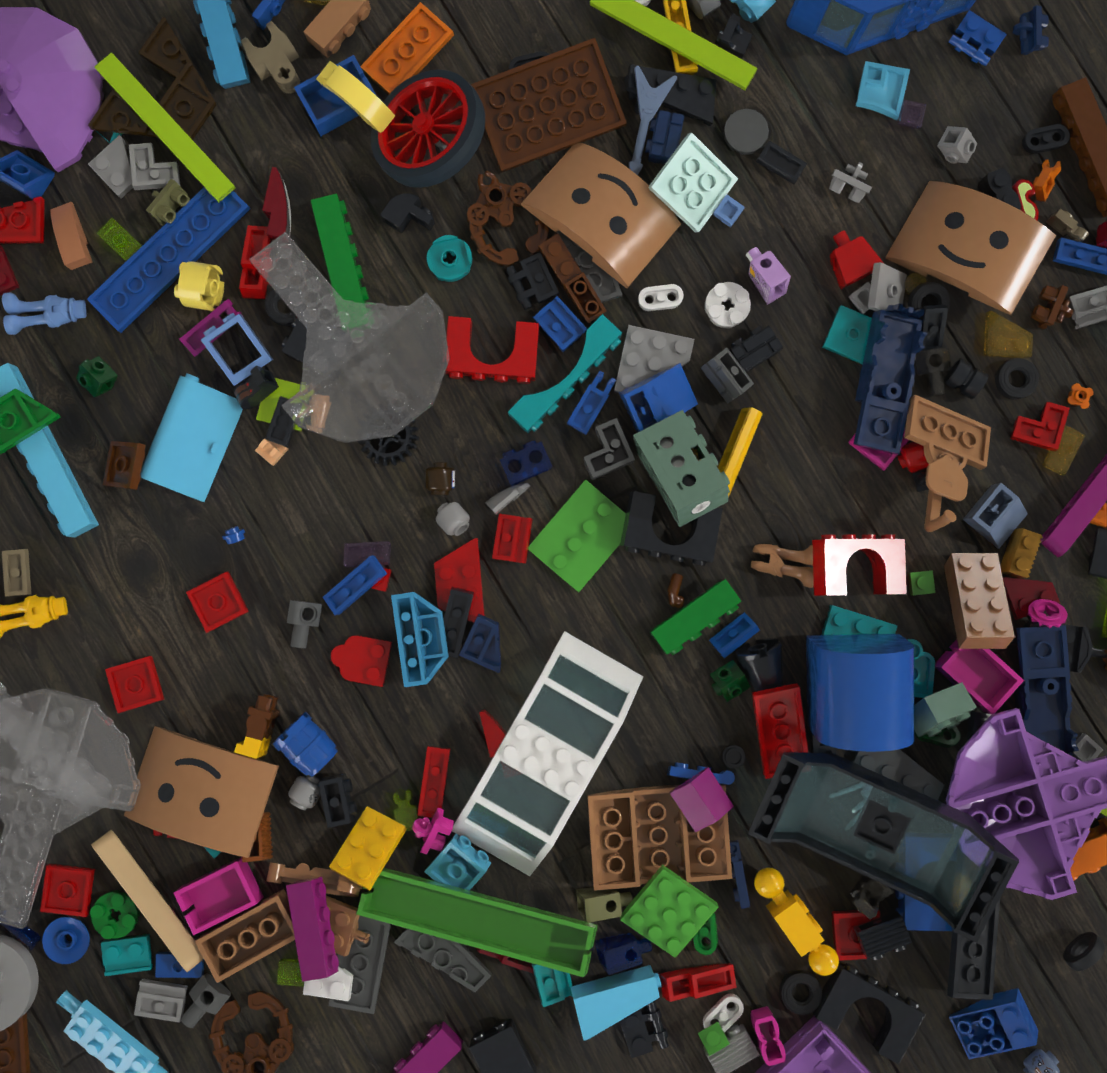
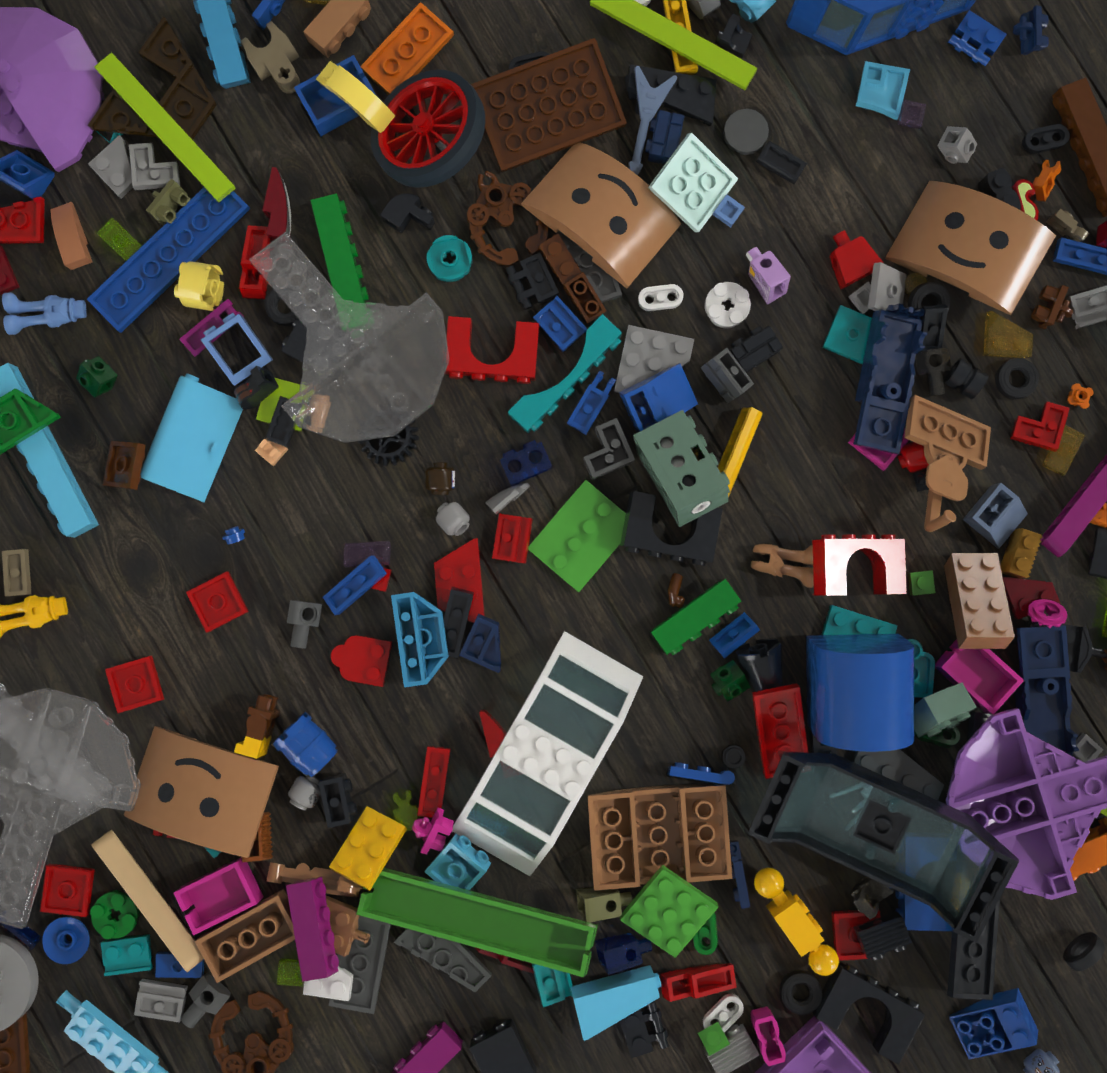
magenta slope [669,767,734,832] -> none
light grey hips [829,162,872,203] -> none

